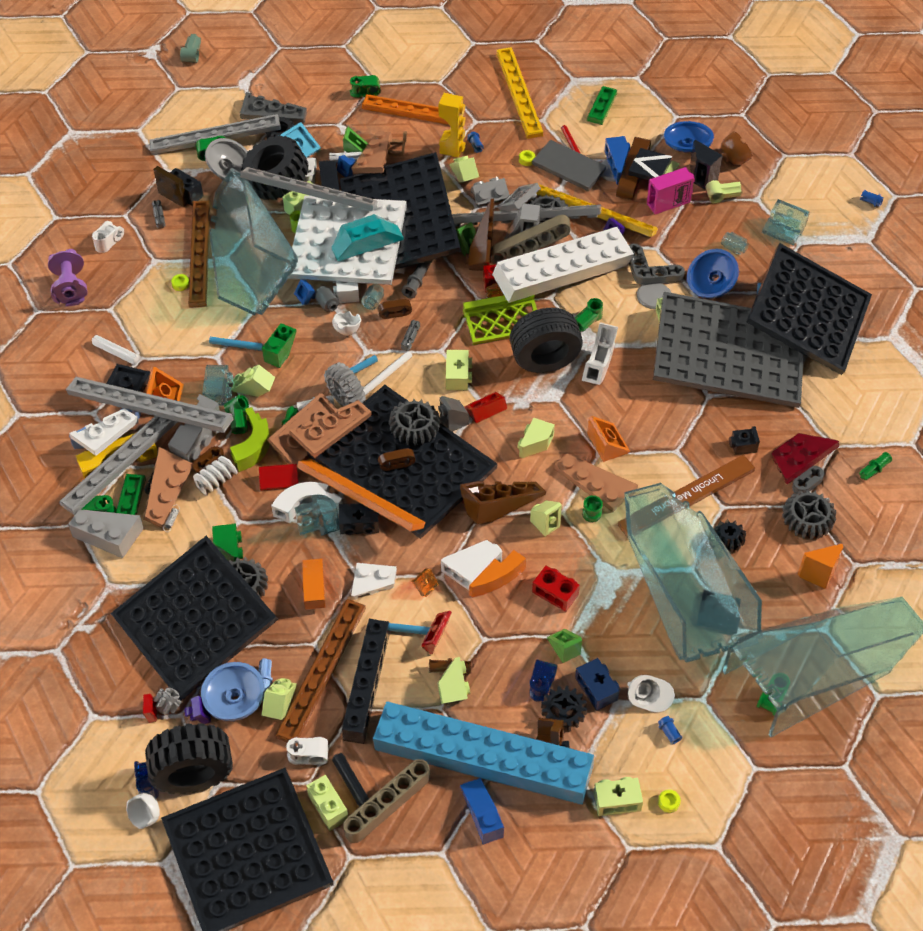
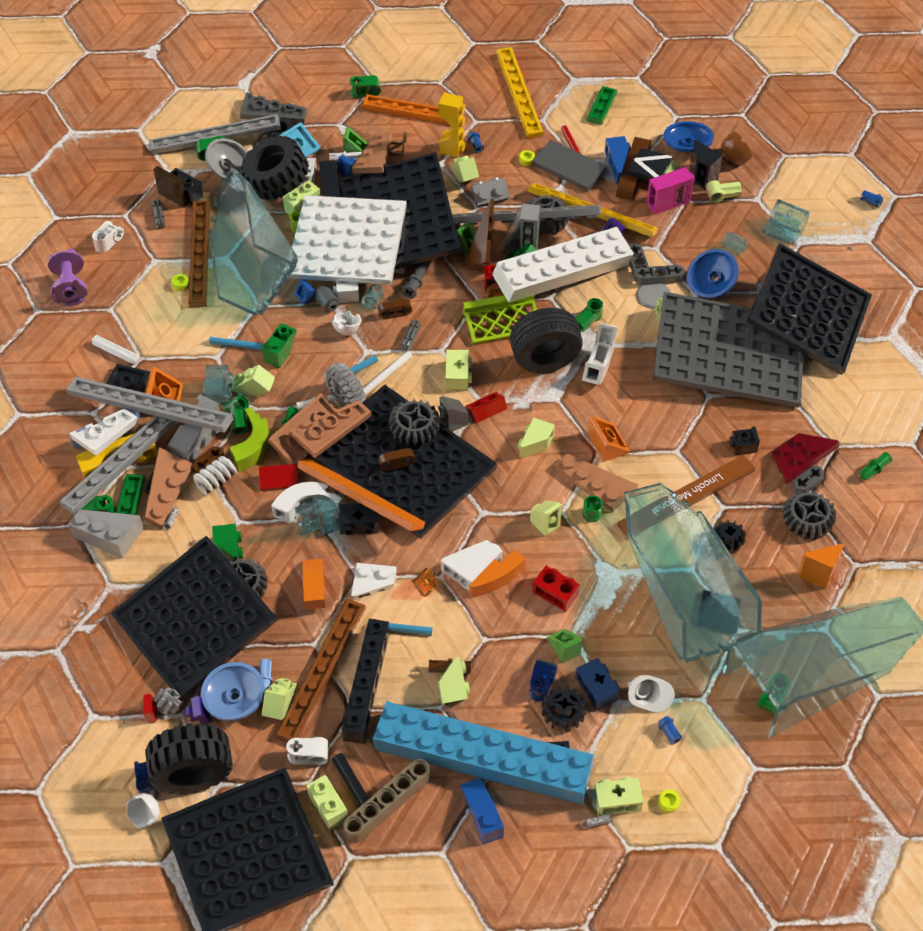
sand green piece [180,34,201,63] -> none
light grey tile [240,167,378,211] -> none
teal wedge [331,214,404,262] -> none
red slope [421,610,452,655] -> none
reddish brown wedge [460,481,546,524] -> none
dark tan beam [491,215,570,265] -> none
light grey plate [497,183,541,211] -> none
reddish brown panel [536,718,564,746] -> none
none -> white piece [581,813,617,828]

